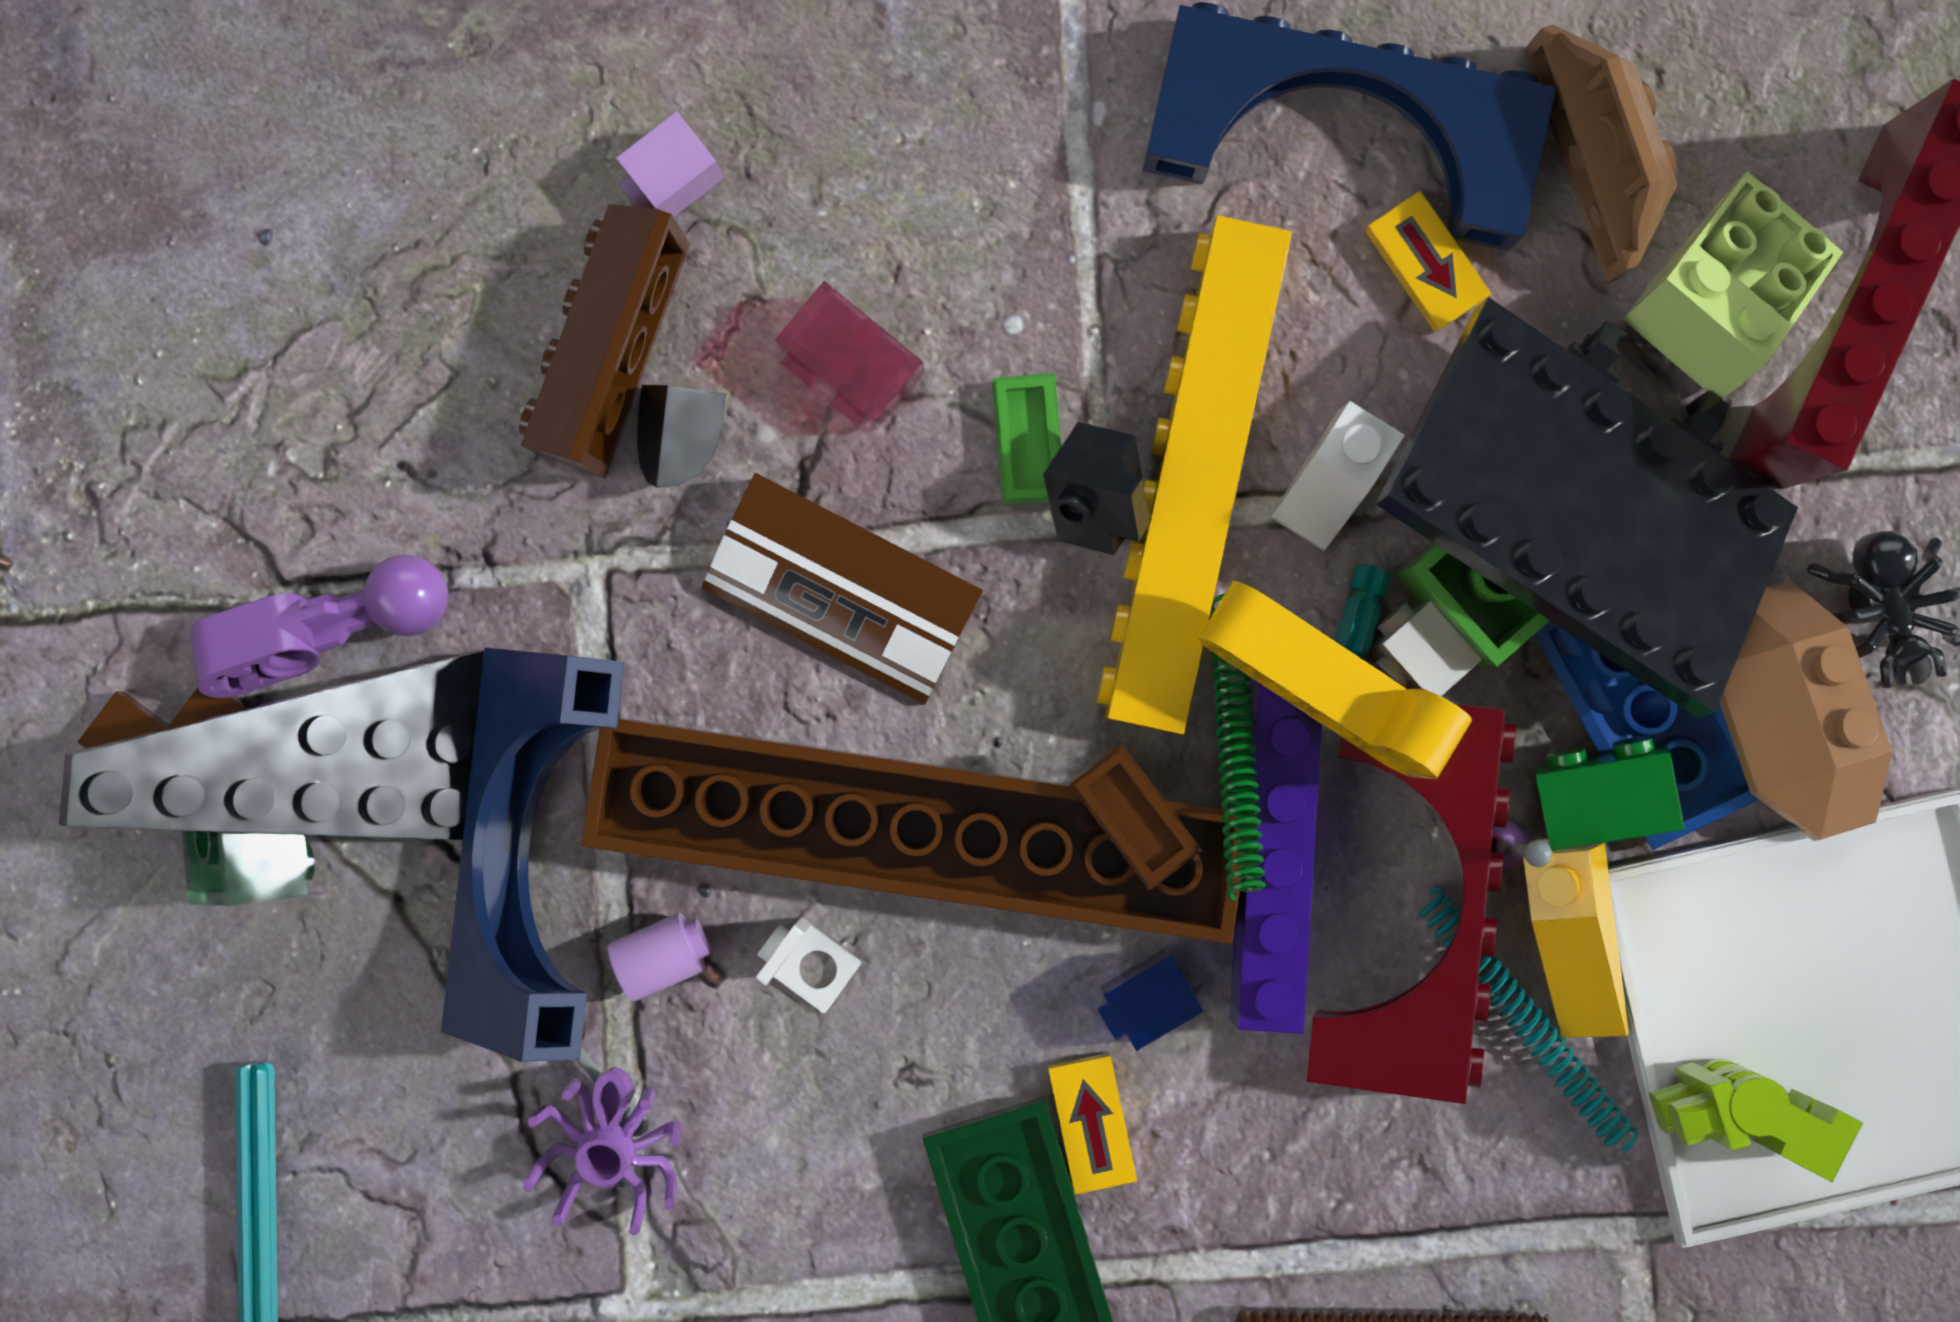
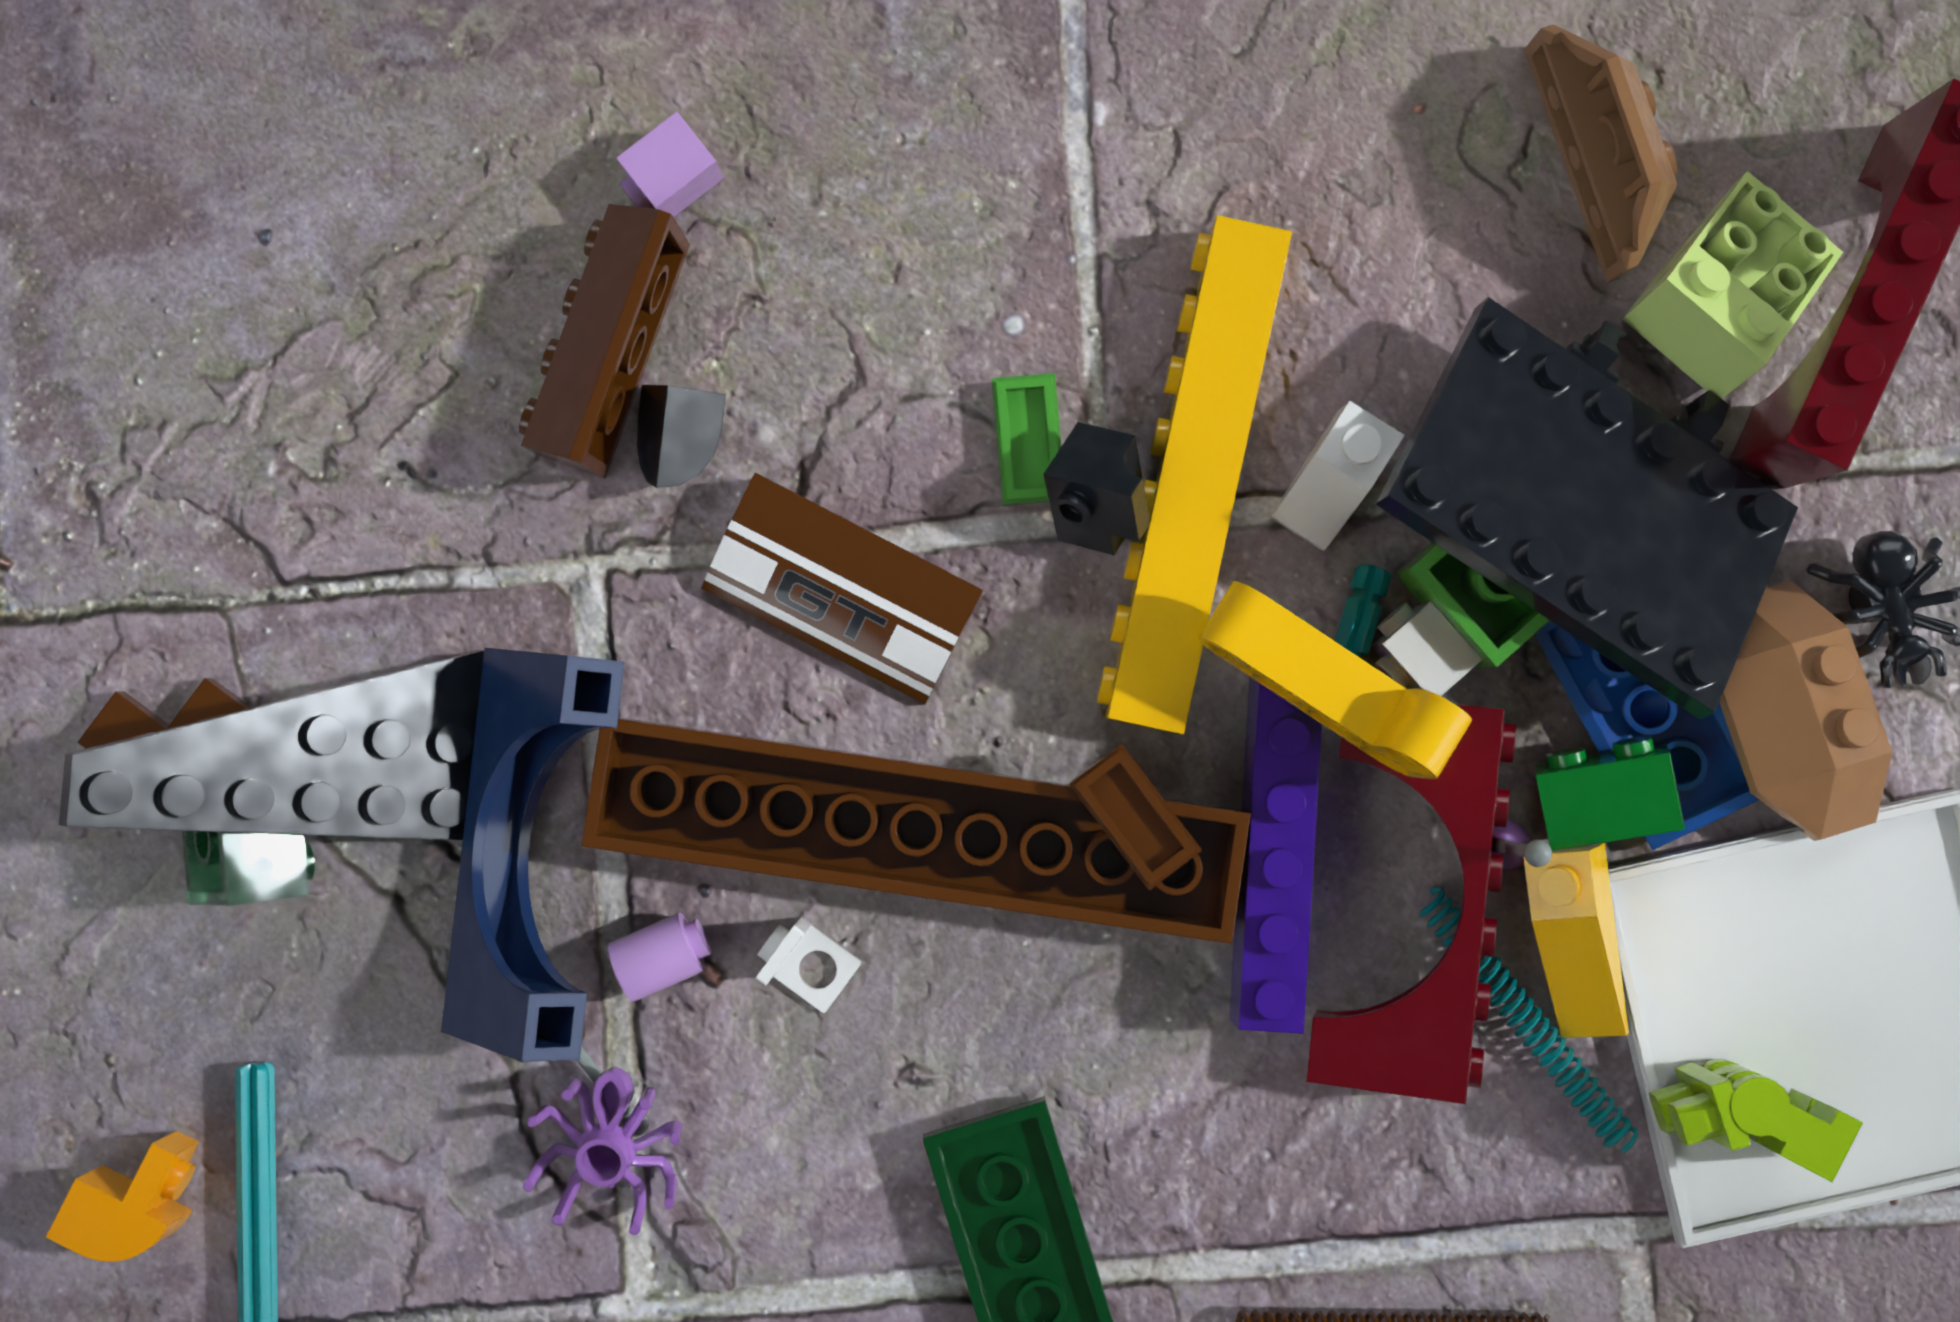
medium lavender beam [190,554,448,698] -> none
clear pink brick [775,281,925,430] -> none
yellow tile [1048,1052,1138,1195] -> none
clear blue brick [1097,948,1204,1051] -> none
dark blue arch [1142,2,1556,251] -> none
green piece [1209,593,1266,901] -> none
yellow tile [1364,191,1492,333] -> none
none -> light orange brick [46,1131,199,1262]

